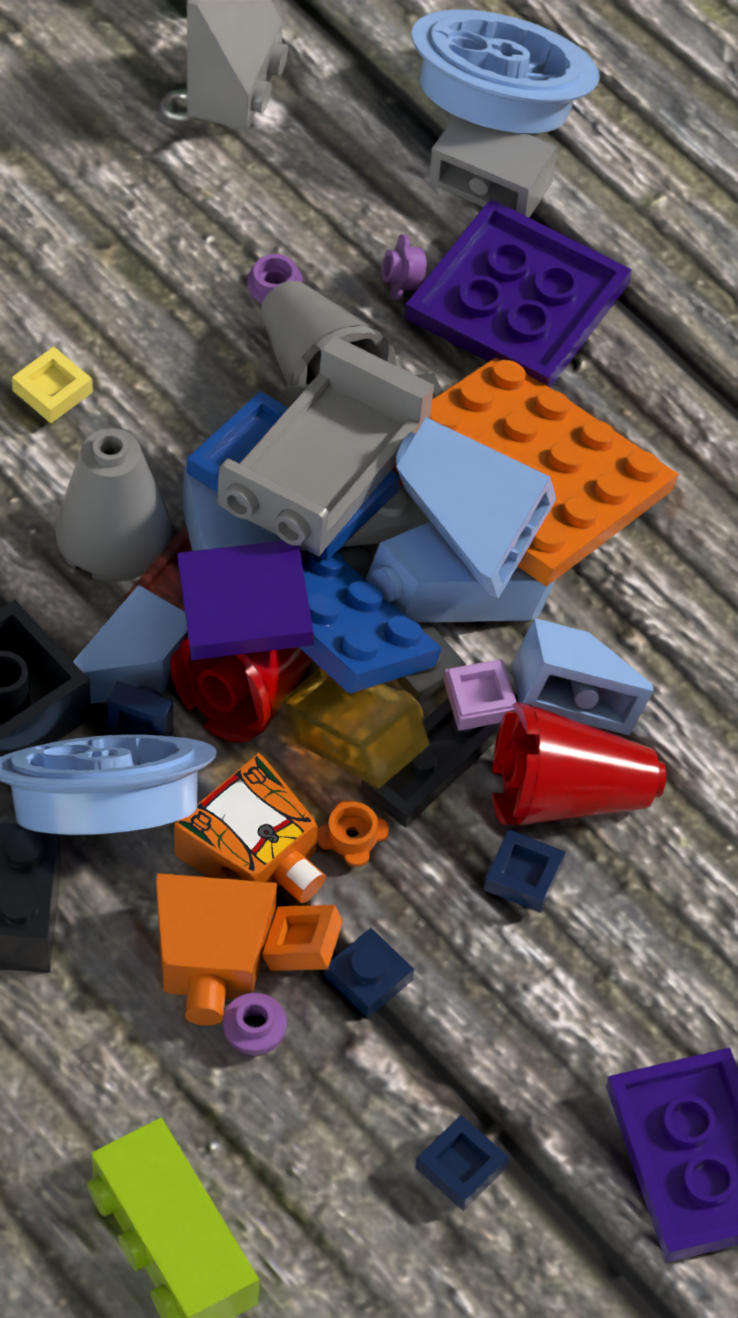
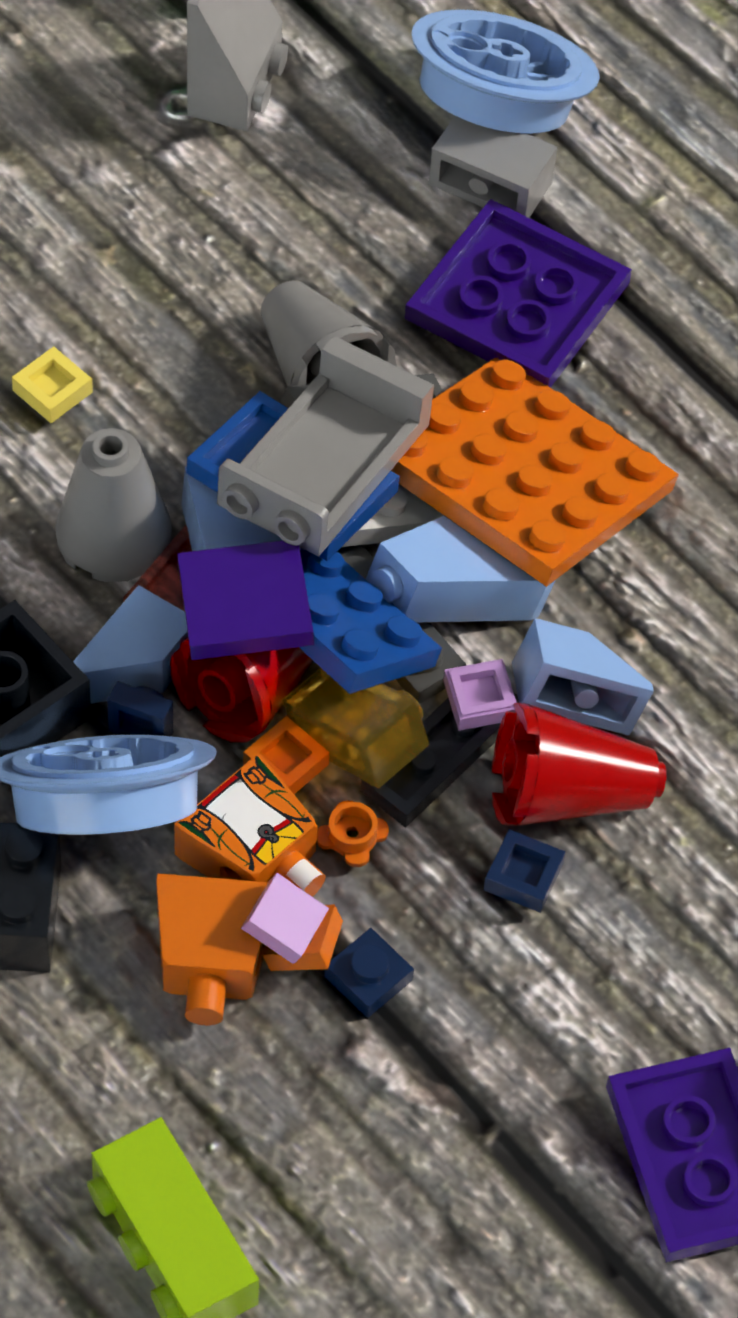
medium lavender plate [223,993,287,1056] -> none
medium lavender plate [247,254,303,304] -> none
medium lavender plate [381,234,426,301] -> none
light blue slope [396,417,556,599] -> none
dark blue plate [415,1115,509,1211] -> none
none -> lavender tile [241,873,329,964]
none -> orange plate [243,715,330,794]

